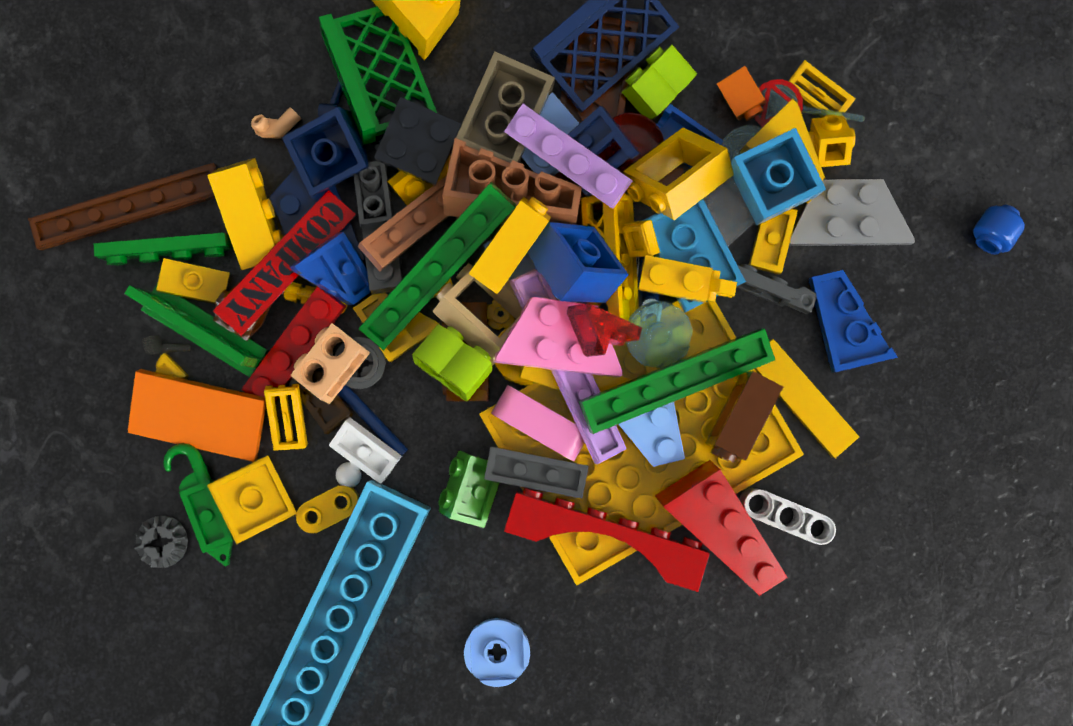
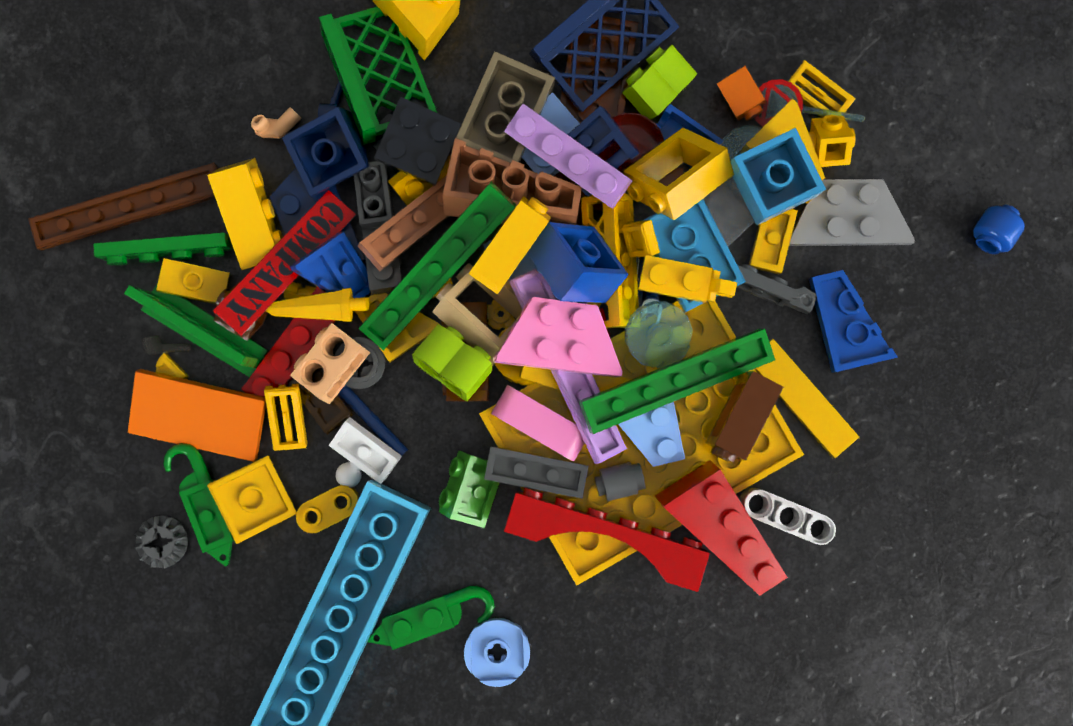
clear red slope [567,303,642,357] -> none
none -> yellow bar [266,288,369,322]
none -> green plate [368,585,495,650]
none -> dark grey brick [595,462,646,502]

